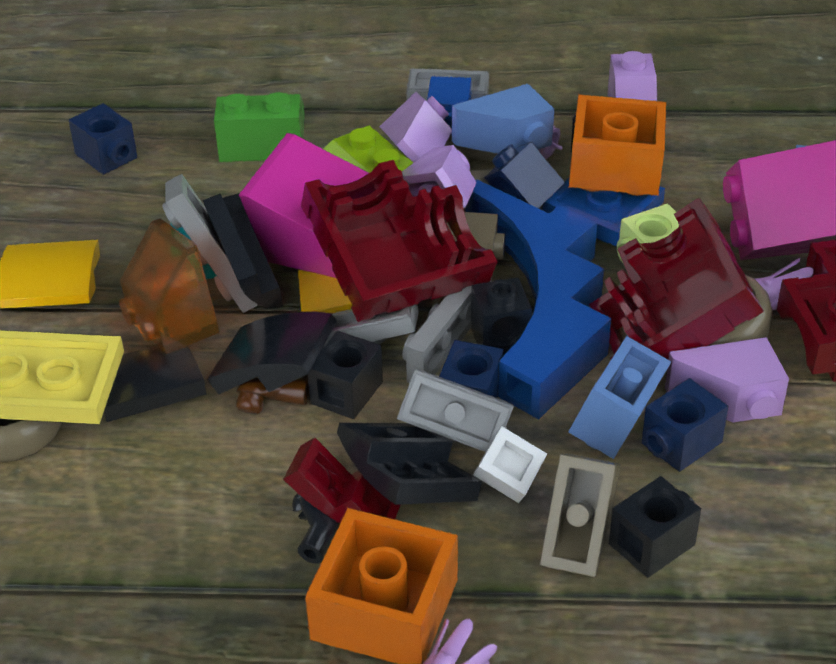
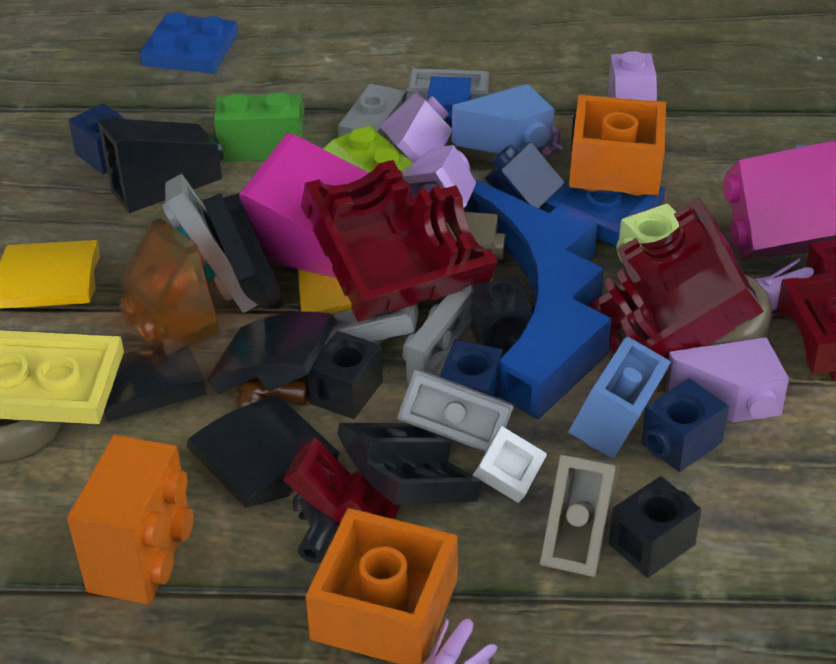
none -> orange brick [67,434,194,605]
none -> black slope [98,118,224,213]
none -> blue plate [140,13,238,74]
none -> black slope [186,396,340,508]
none -> light grey plate [338,83,407,137]

